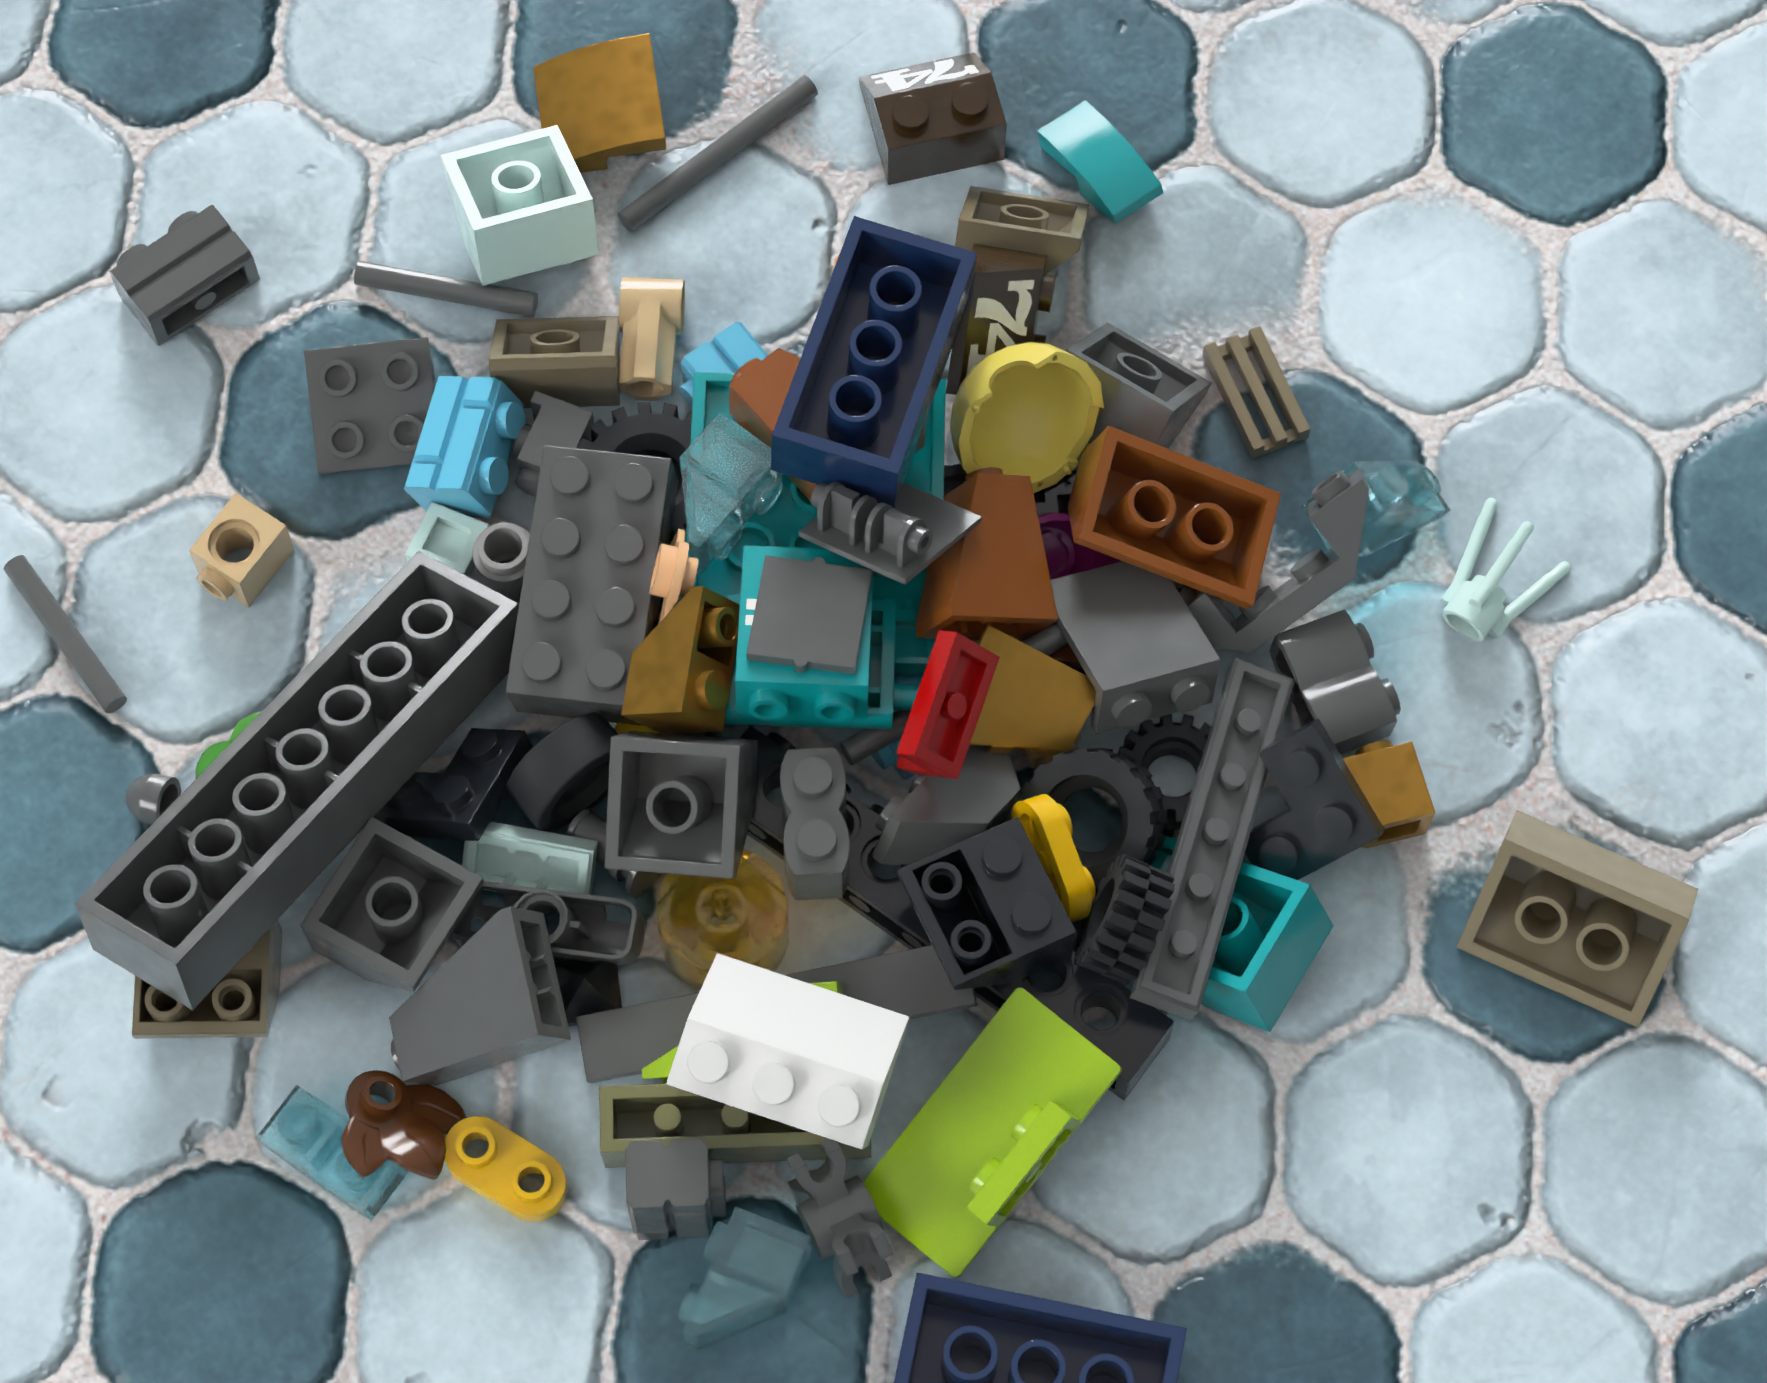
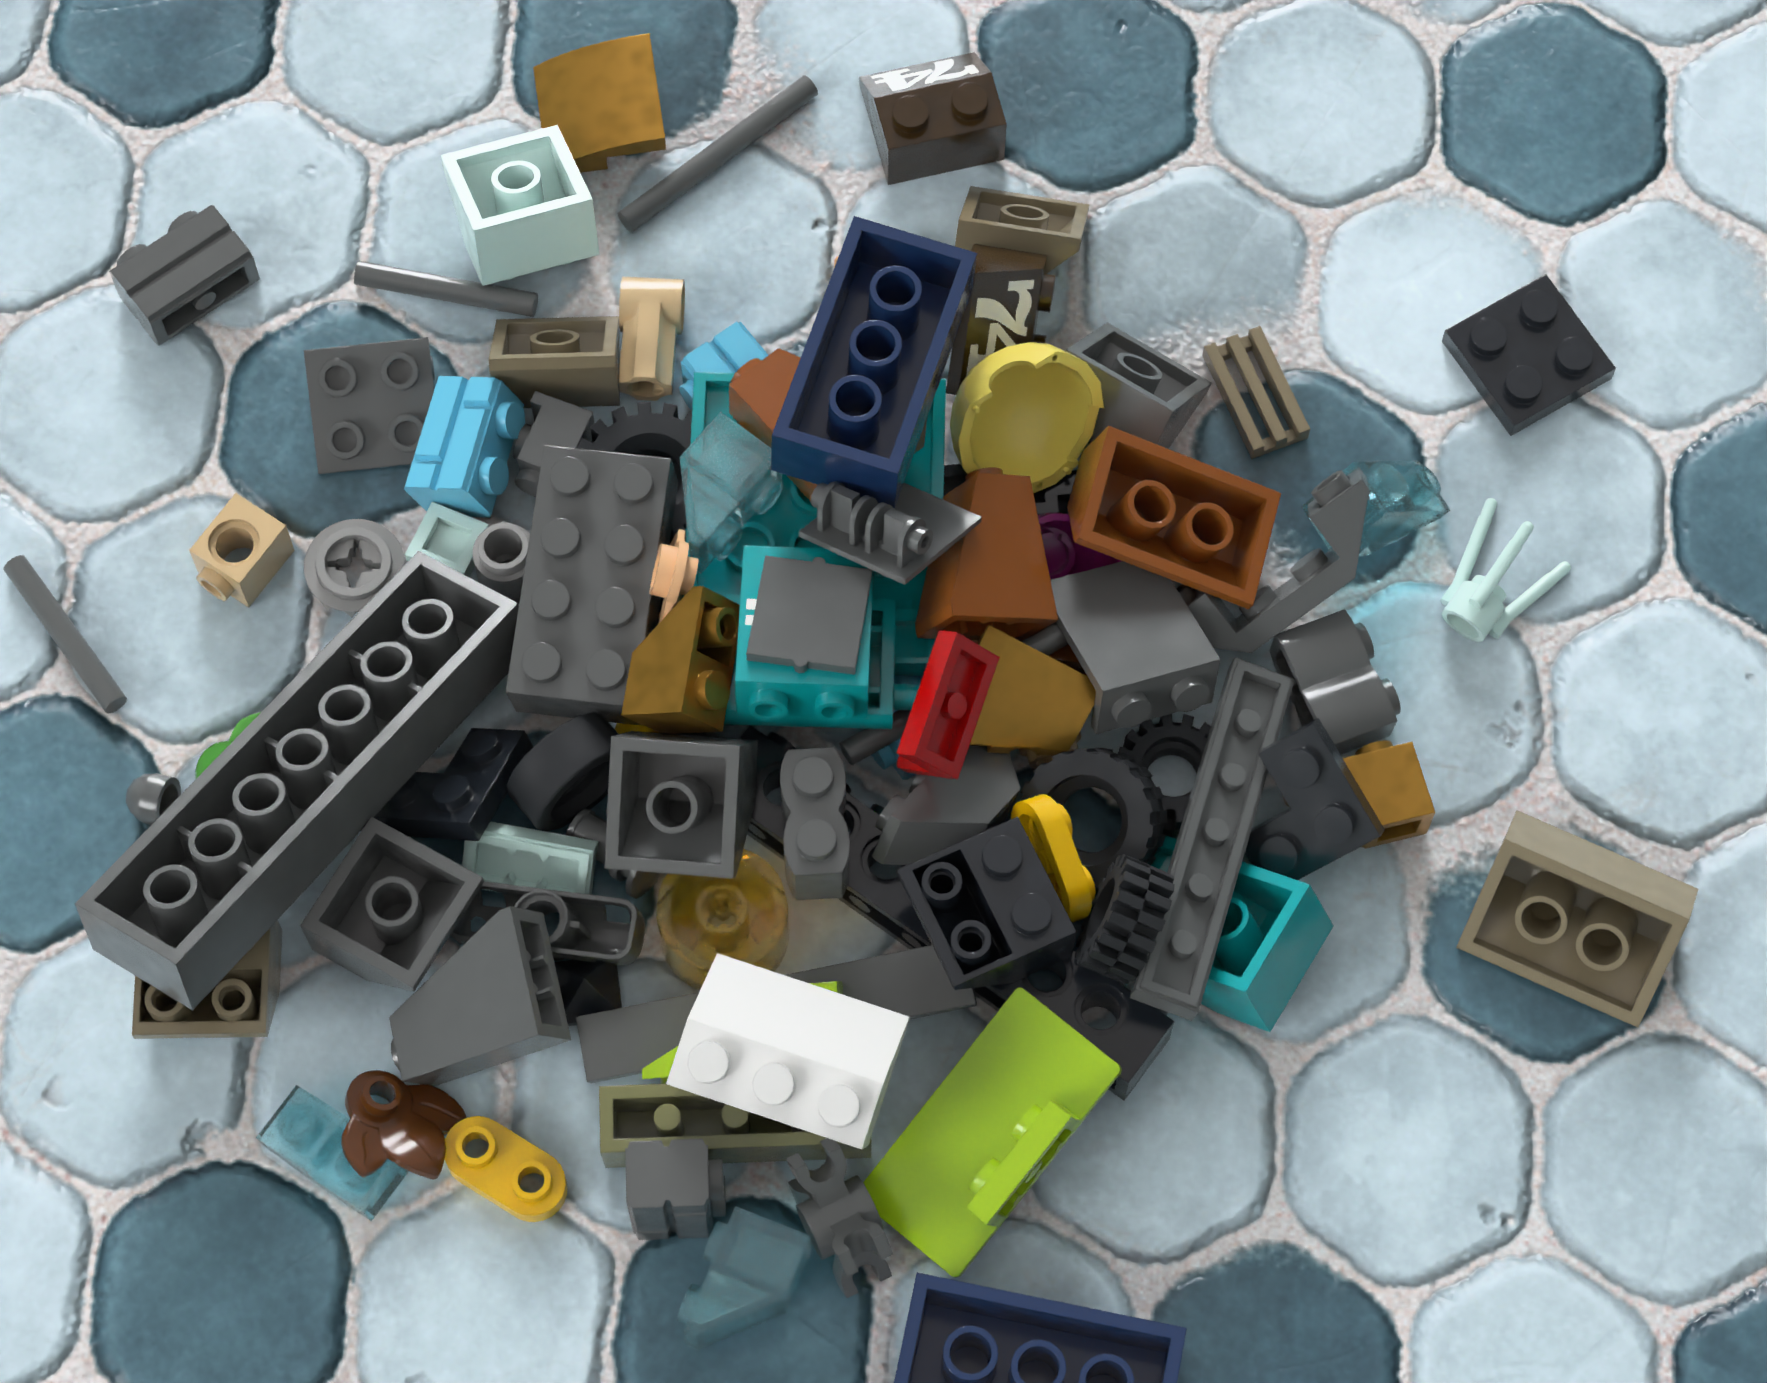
teal slope [1037,100,1163,224] -> none
none -> light grey gear [304,519,405,617]
none -> black plate [1442,274,1616,436]

